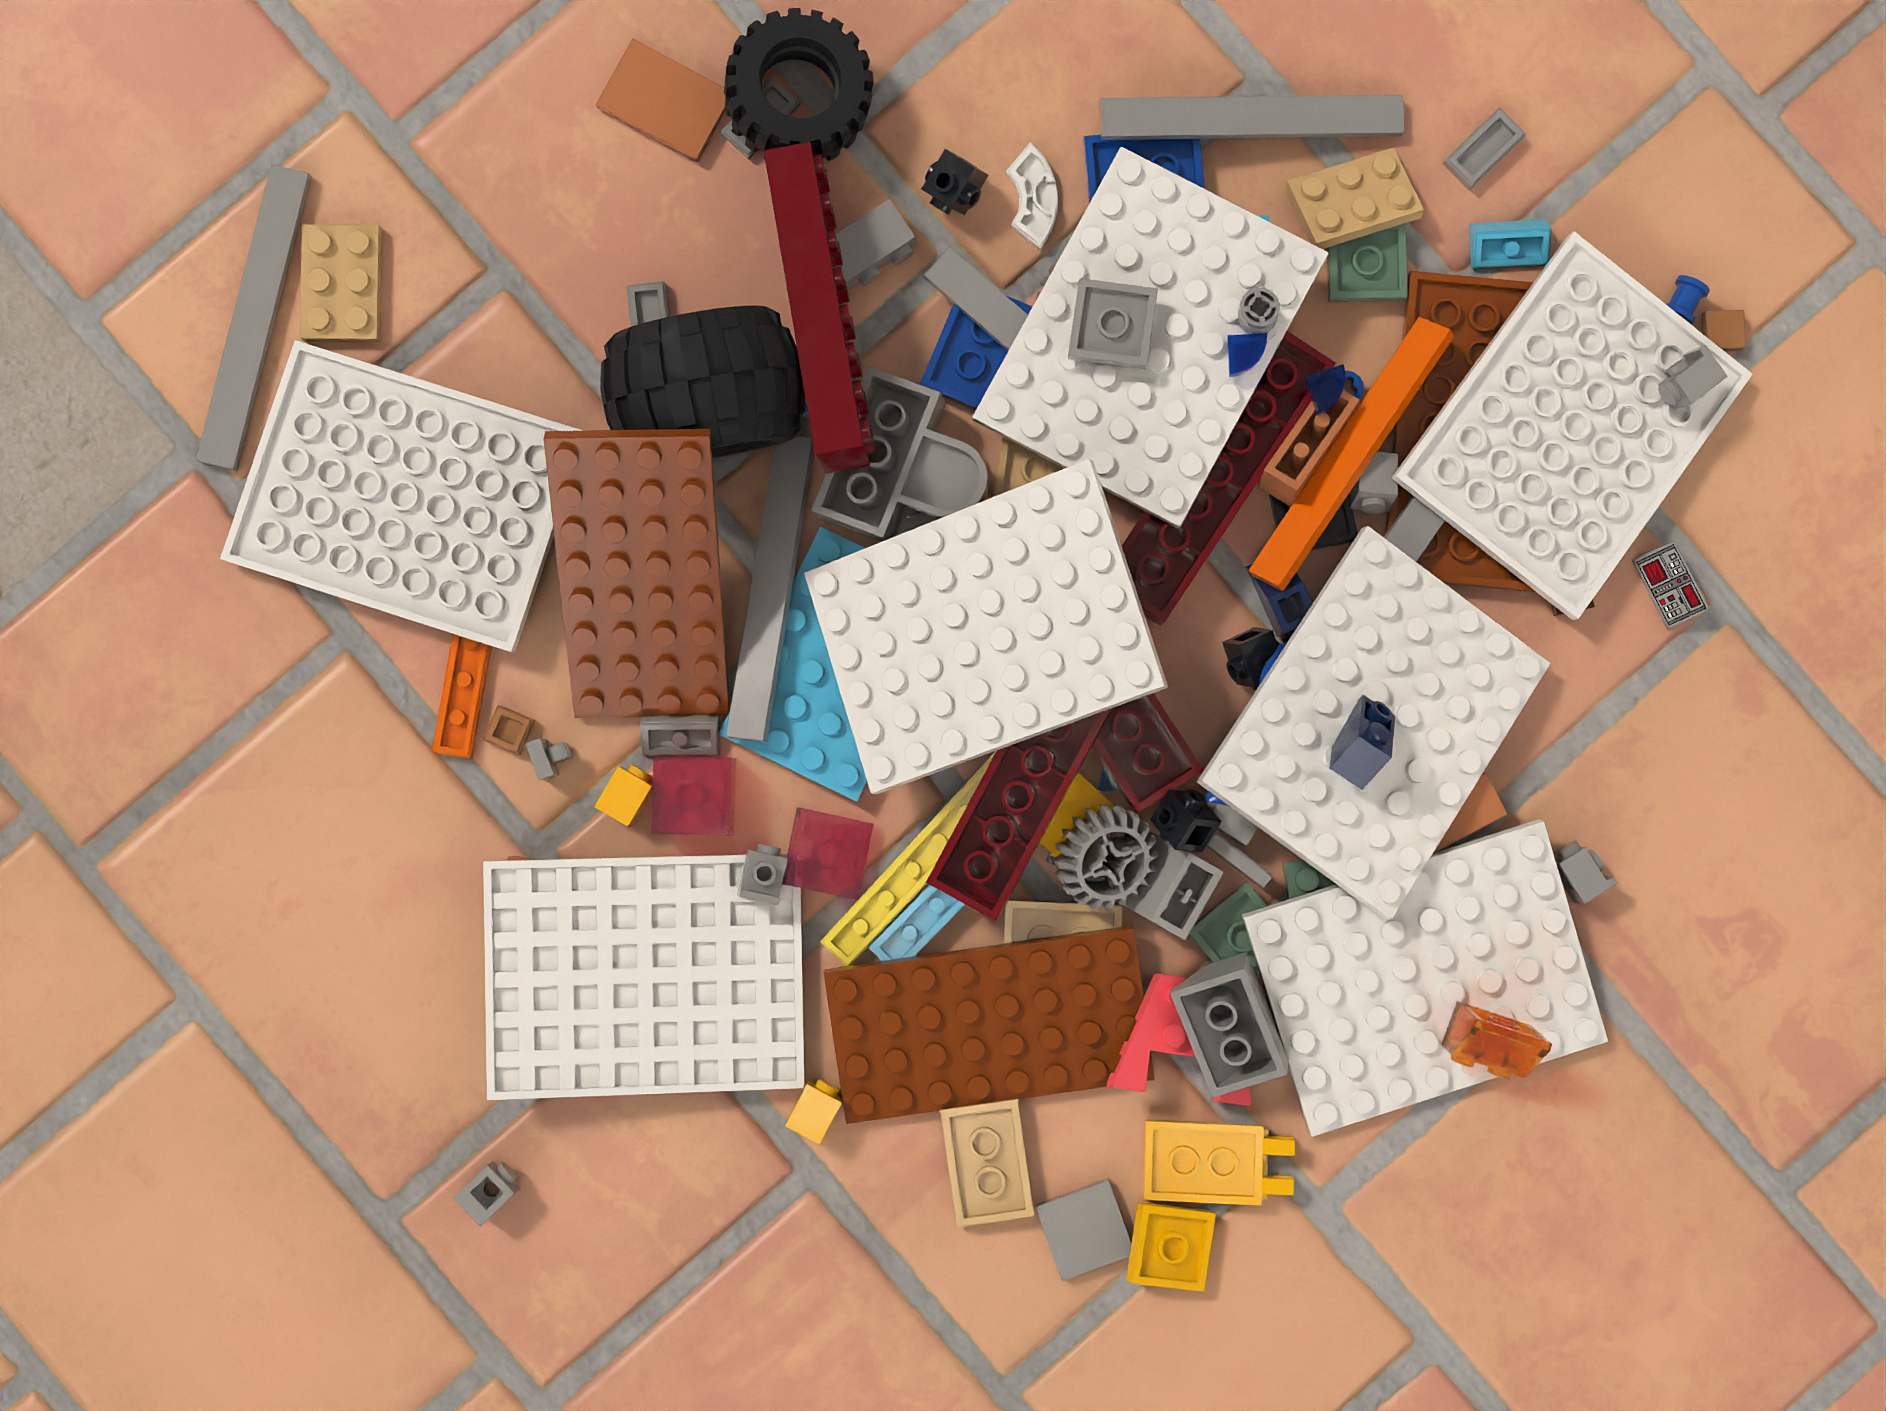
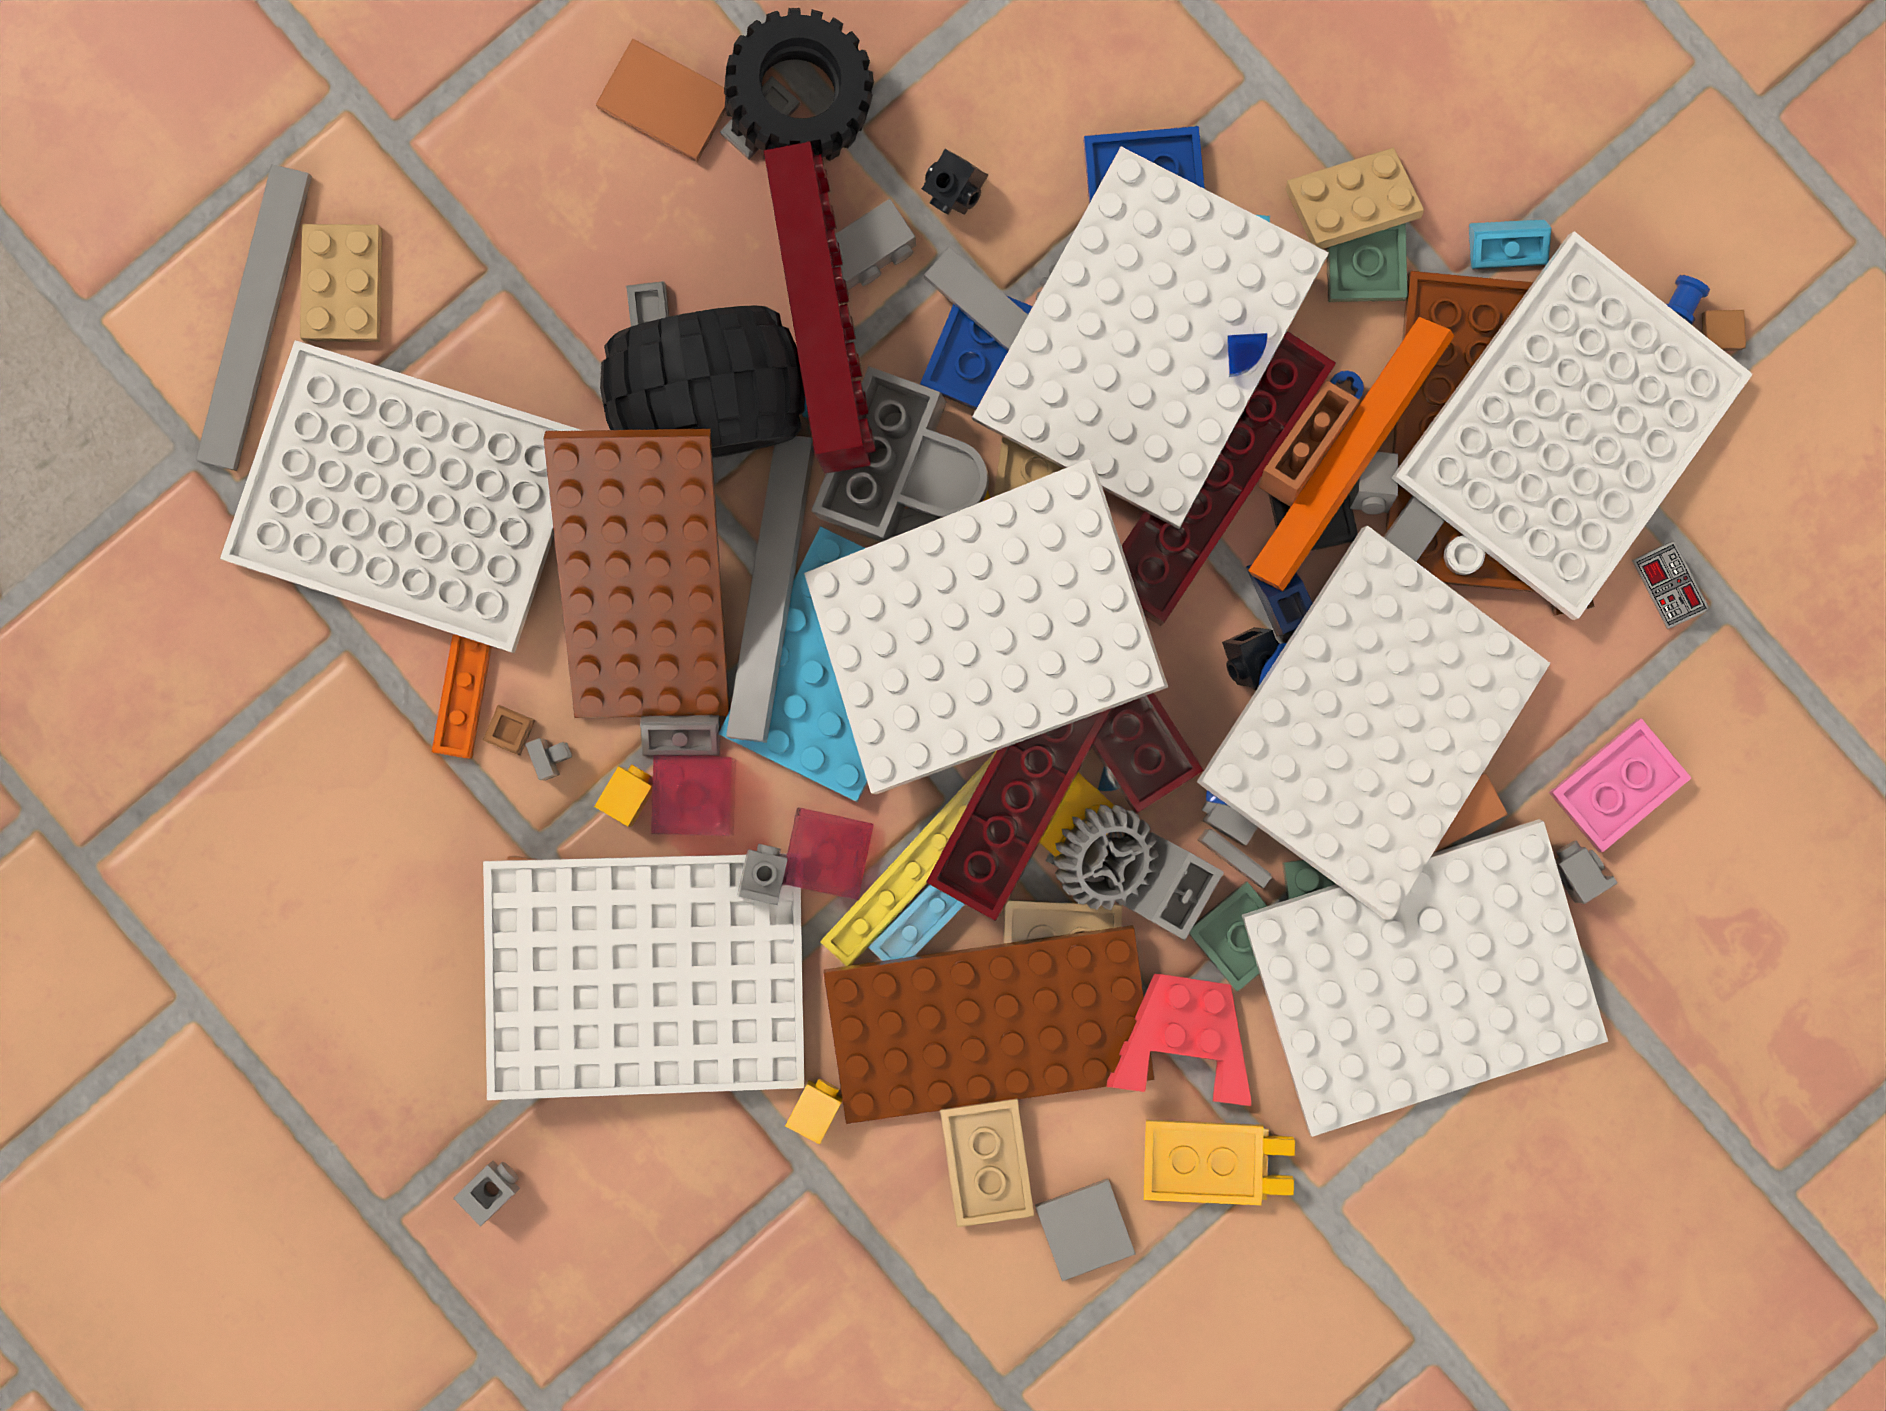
white tile [1006,142,1058,251] -> none
light grey plate [1068,278,1158,369] -> none
light grey tile [1099,95,1405,140] -> none
yellow plate [1126,1202,1216,1292] -> none
black brick [1150,789,1222,852] -> none
light grey slope [1170,952,1288,1098] -> none
light grey wheel [1238,287,1280,336] -> none
clear blue tile [1305,364,1346,416] -> none
slope [1329,695,1395,790] -> none
clear orange slope [1441,1001,1552,1079] -> none
light grey tile [1442,107,1526,190] -> none
light grey brick [1658,345,1728,410] -> none
none -> white tile [1444,535,1485,575]
none -> bright pink plate [1549,718,1691,852]

